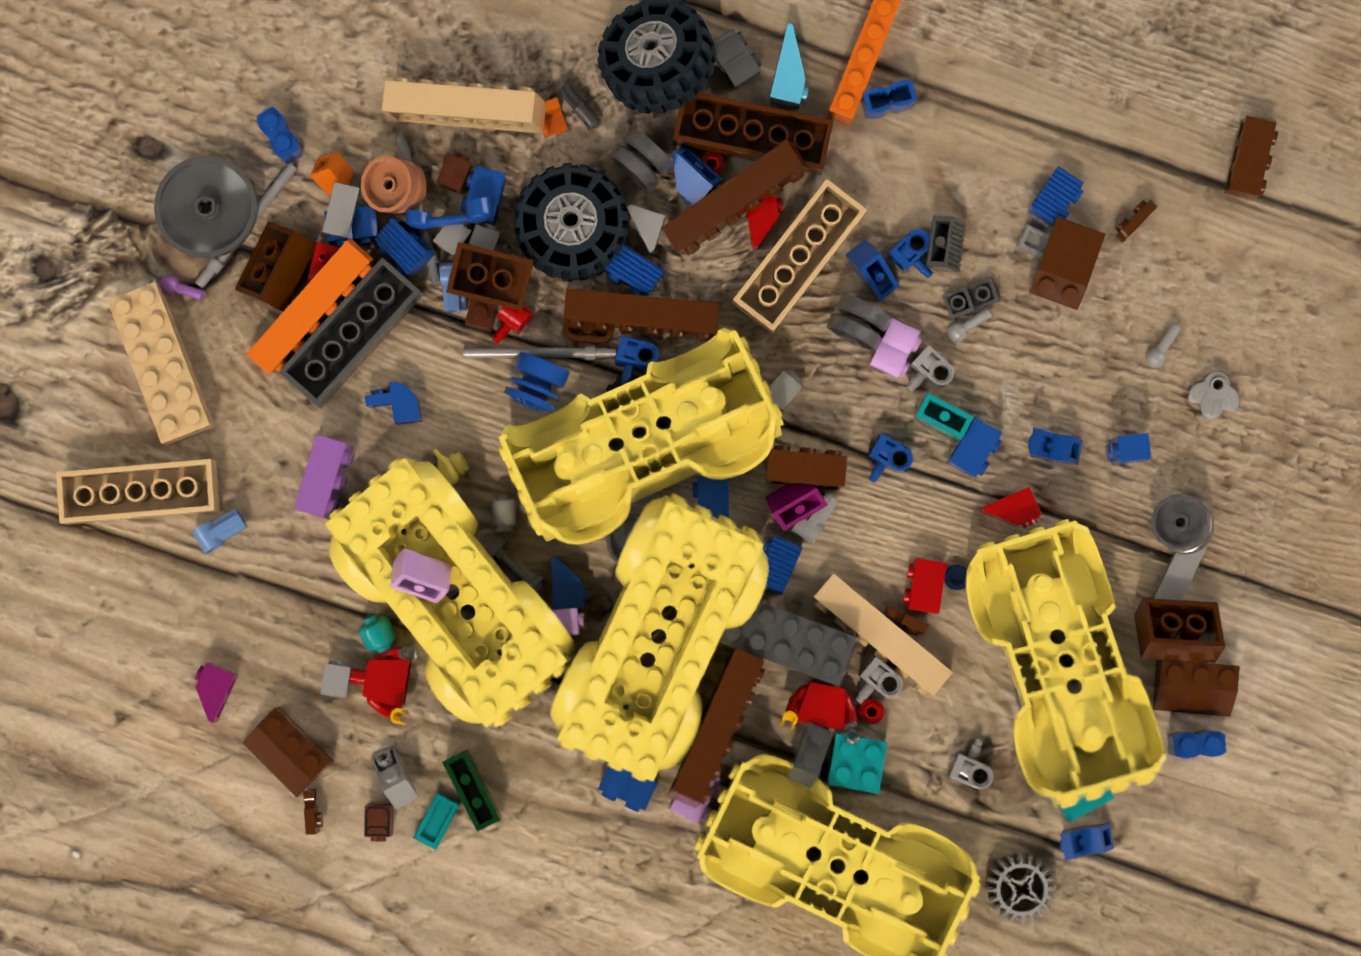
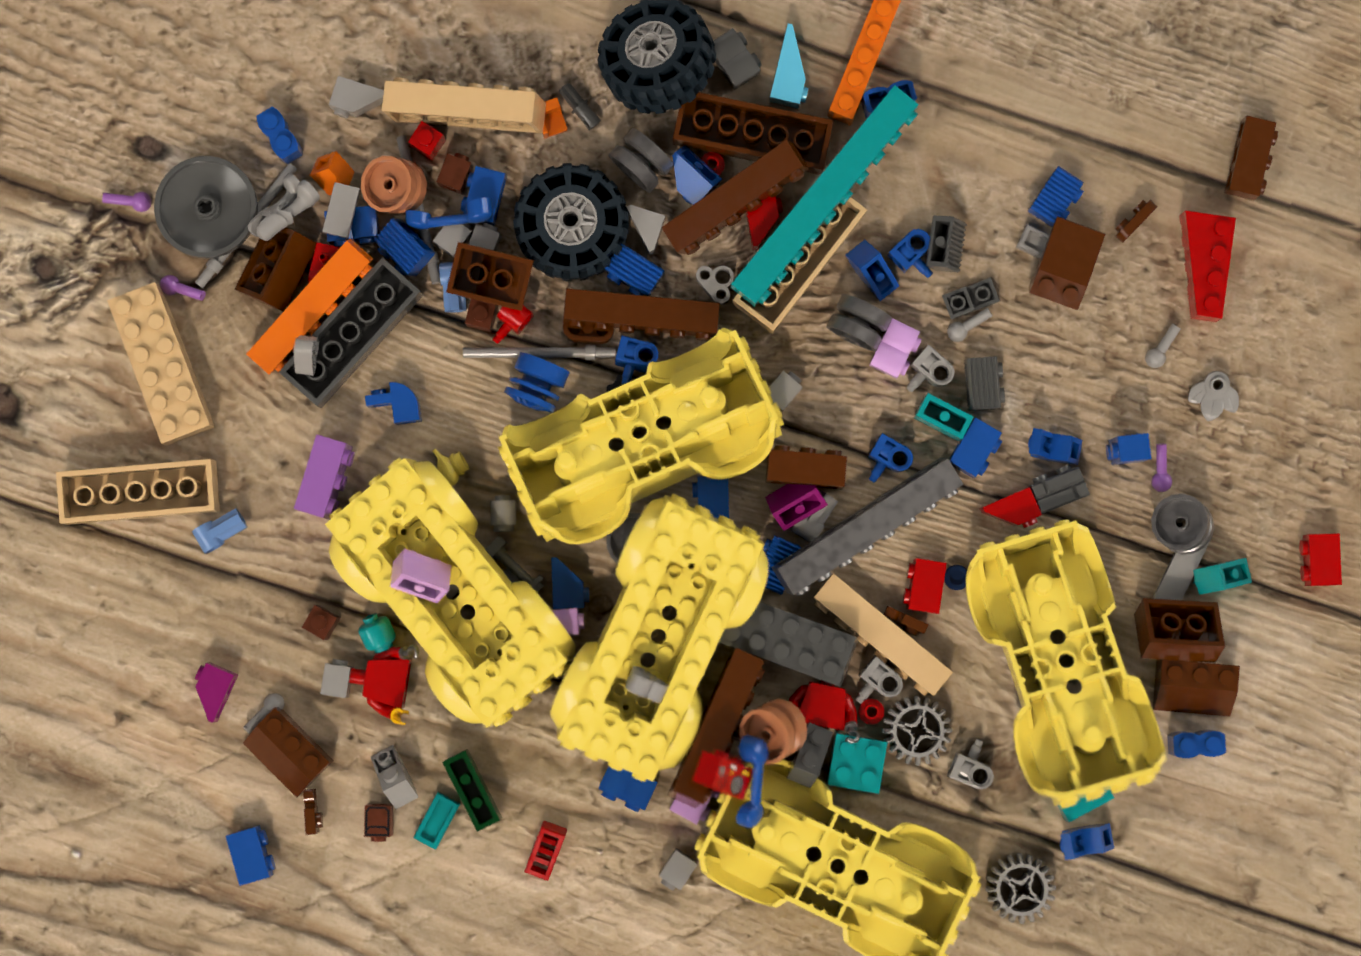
none -> medium lavender bar [102,192,152,212]
none -> blue brick [226,825,276,886]
none -> light grey bar [243,693,285,734]
none -> light grey piece [248,173,320,241]
none -> light grey piece [294,335,319,376]
none -> copper brick [302,605,341,640]
none -> light grey slope [329,76,384,119]
none -> red brick [408,121,446,161]
none -> red slope [524,821,567,881]
none -> light grey piece [625,666,668,703]
none -> light grey brick [659,848,698,891]
none -> red brick [692,749,753,800]
none -> light grey piece [696,265,734,305]
none -> teal brick [731,85,919,307]
none -> blue piece [736,735,769,828]
none -> nougat wheel [739,699,807,765]
none -> flat silver brick [771,458,963,596]
none -> light grey gear [882,695,952,766]
none -> dark grey brick [964,356,1005,411]
none -> dark grey brick [1028,464,1090,514]
none -> medium lavender bar [1151,443,1172,492]
none -> red wedge [1179,210,1236,322]
none -> teal slope [1193,558,1252,595]
none -> red brick [1299,533,1342,586]

